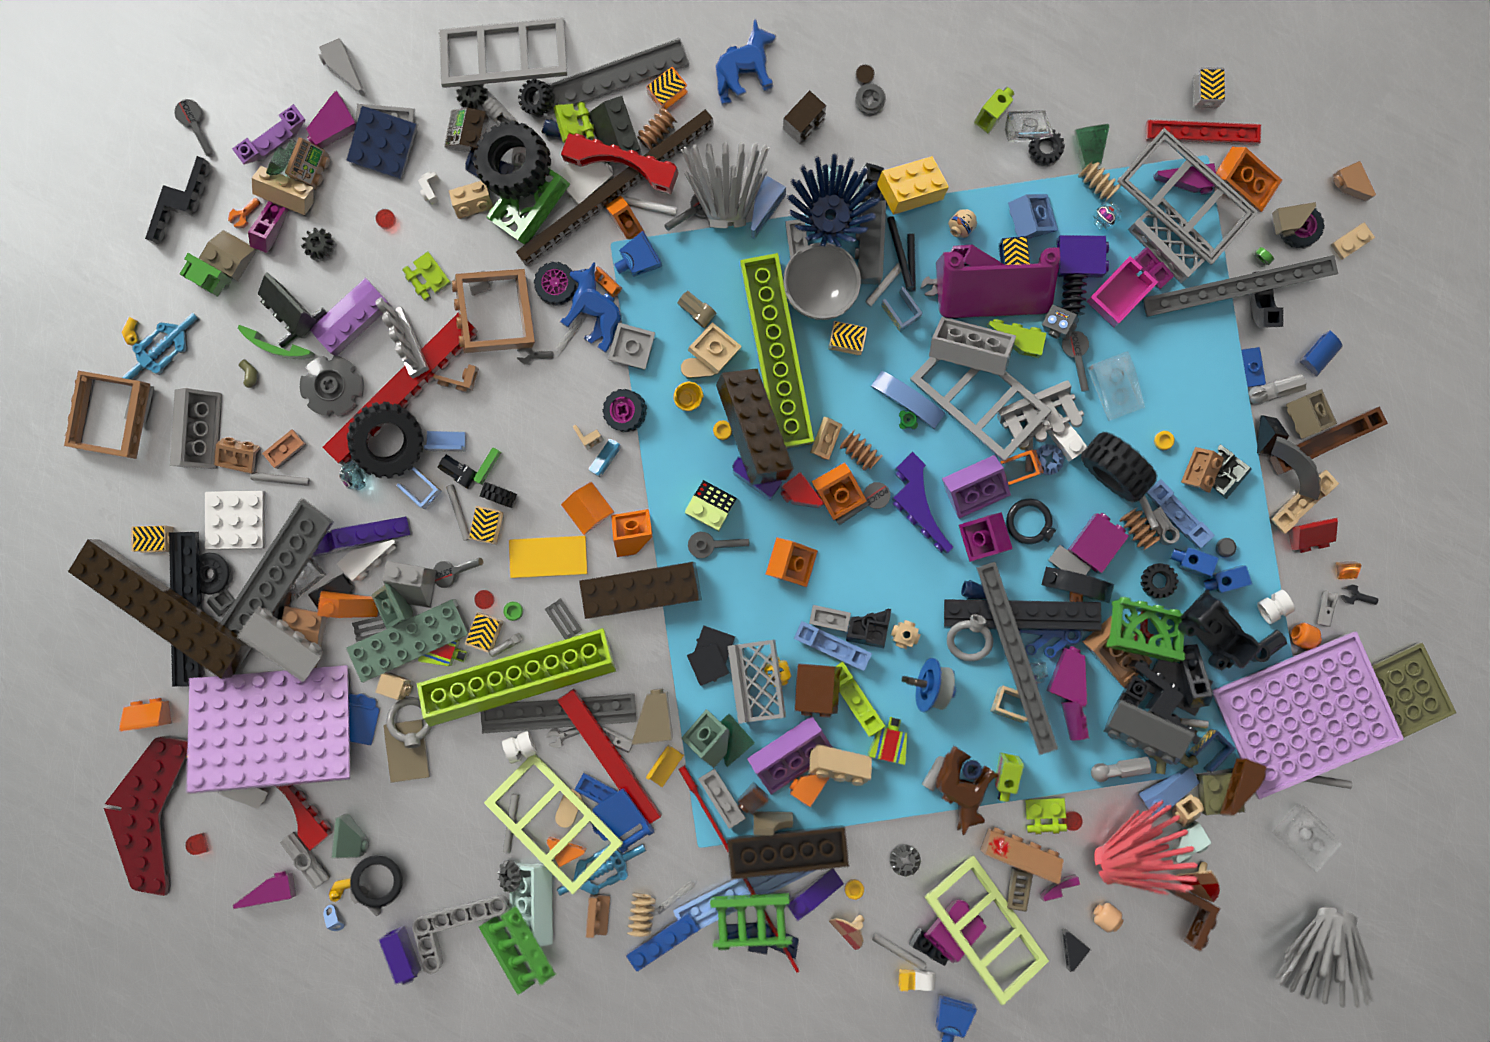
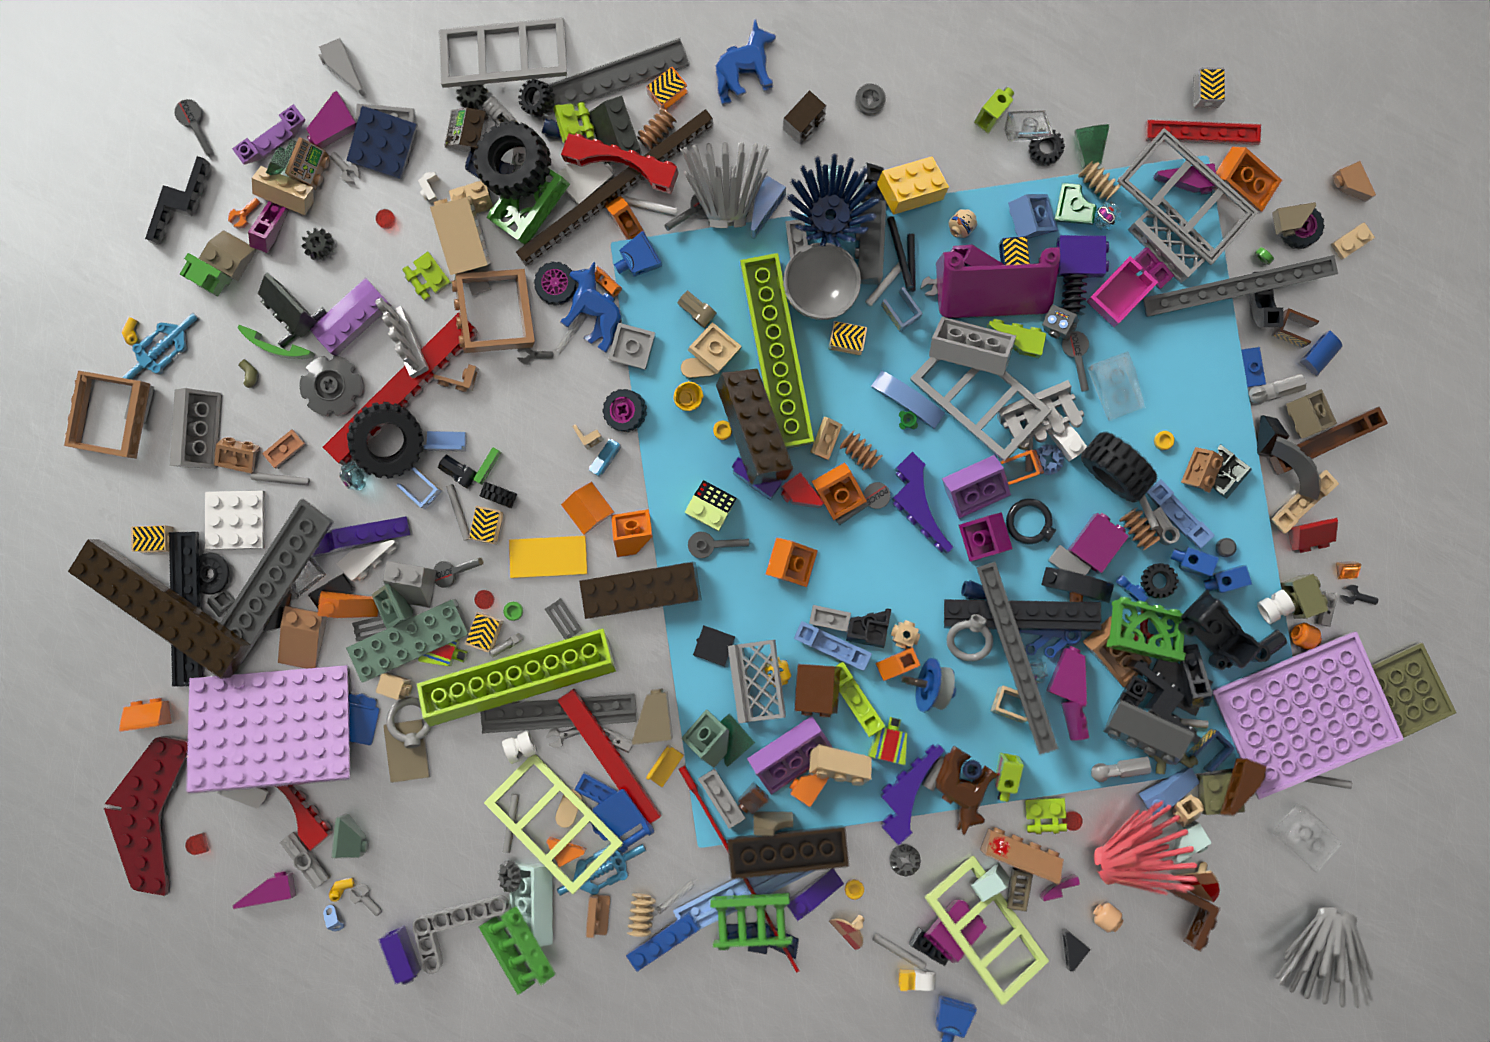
light grey slope [237,606,323,682] -> none
black tyre [350,855,403,908] -> none
black piece [687,642,729,686] -> none
dark brown tile [855,64,875,85] -> none
none -> light grey bar [330,152,360,183]
none -> tan brick [430,194,491,275]
none -> orange slope [875,647,920,681]
none -> dark purple arch [880,744,945,846]
none -> light aqua slope [971,863,1010,902]
none -> tile [1055,183,1097,225]
none -> blue plate [1115,575,1148,602]
none -> reddish brown piece [1272,308,1319,348]
none -> olive brick [1280,574,1328,619]

